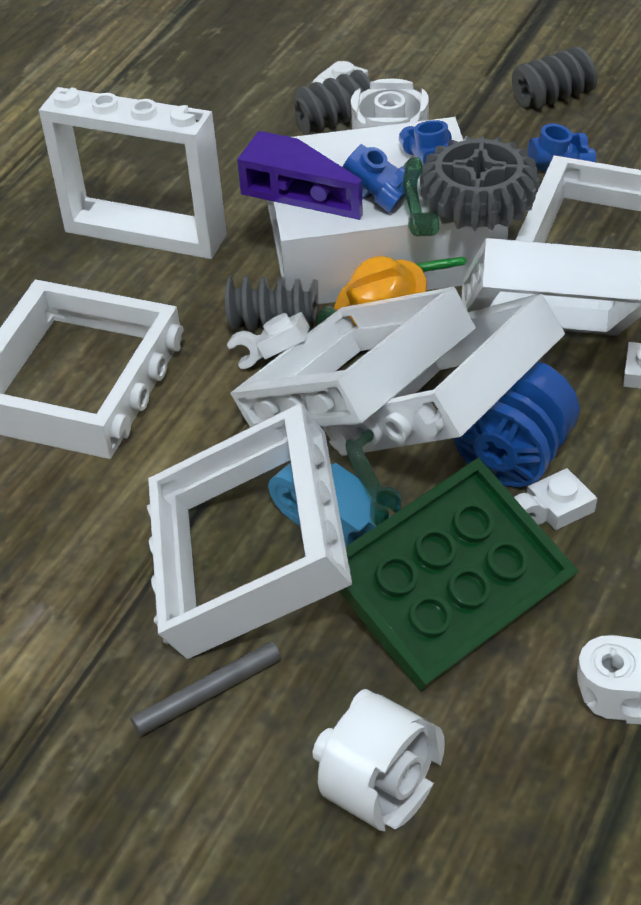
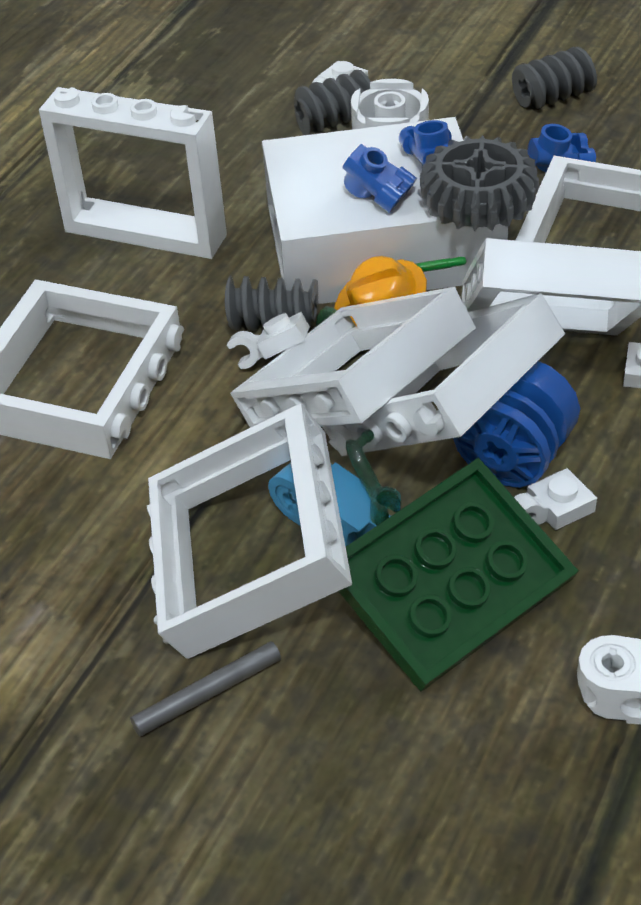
dark purple slope [237,131,363,220] -> none
white brick [313,689,445,831] -> none
clear green piece [403,157,439,237] -> none

